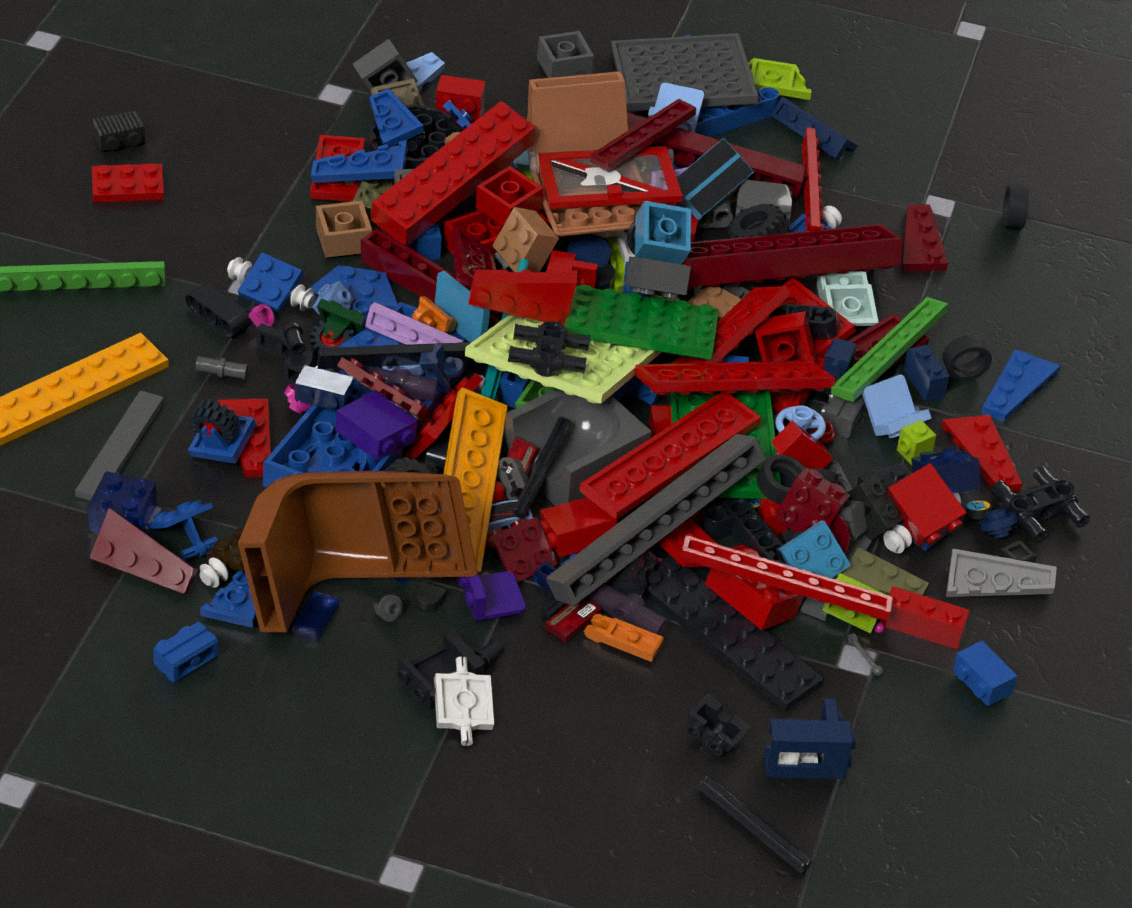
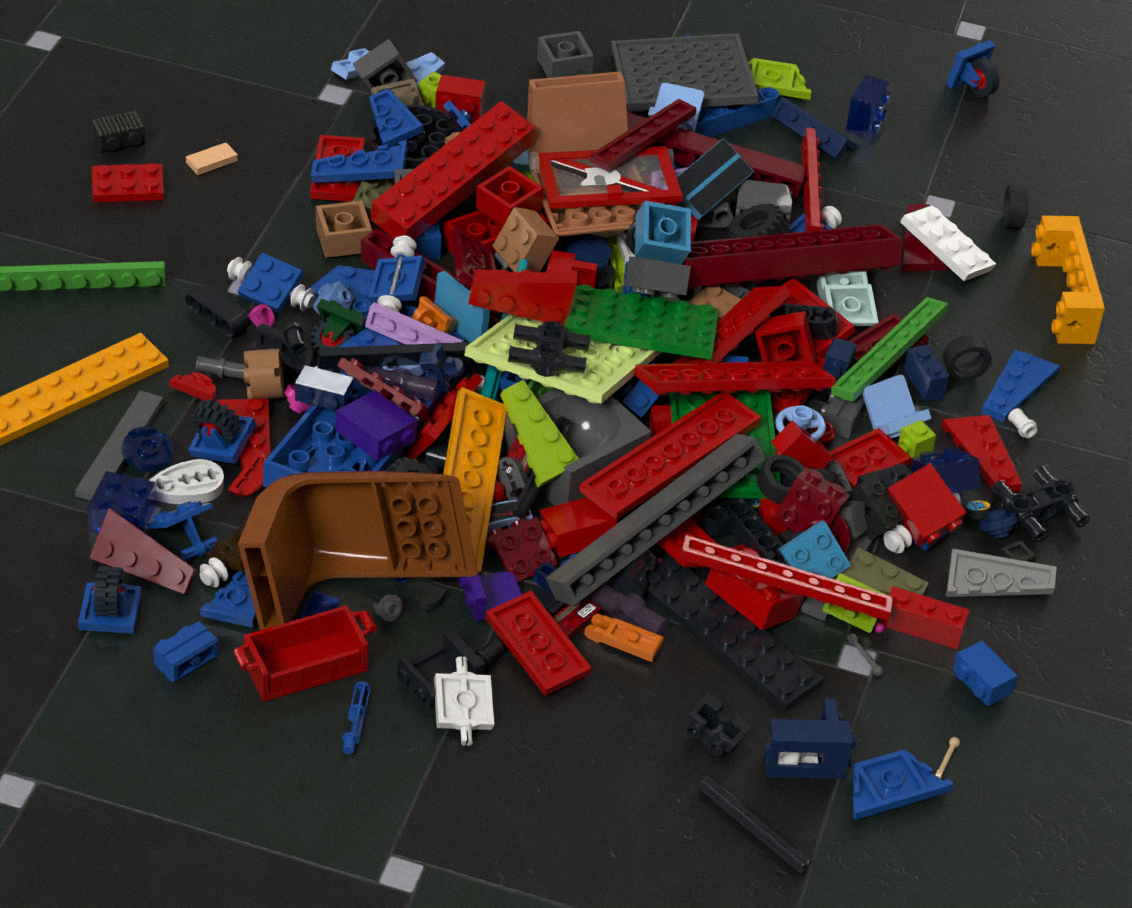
none -> plate [78,566,142,634]
none -> clear blue tile [121,427,174,472]
none -> white piece [148,459,224,504]
none -> red plate [169,372,216,403]
none -> light nougat tile [186,143,238,175]
none -> red plate [228,450,267,496]
none -> red container [233,605,377,702]
none -> medium nougat brick [244,349,284,399]
none -> light blue slope [331,48,370,80]
none -> blue piece [342,681,371,754]
none -> blue plate [368,235,426,313]
none -> lime brick [418,71,441,108]
none -> red plate [485,591,592,696]
none -> lime wing [500,380,579,488]
none -> blue brick [619,363,660,418]
none -> red plate [829,428,912,489]
none -> clear blue piece [845,74,892,141]
none -> blue wing [853,750,953,820]
none -> white plate [901,205,996,281]
none -> tan hinge [935,737,960,779]
none -> plate [946,40,1000,97]
none -> white pin [1008,408,1037,438]
none -> light orange plate [1031,215,1105,344]

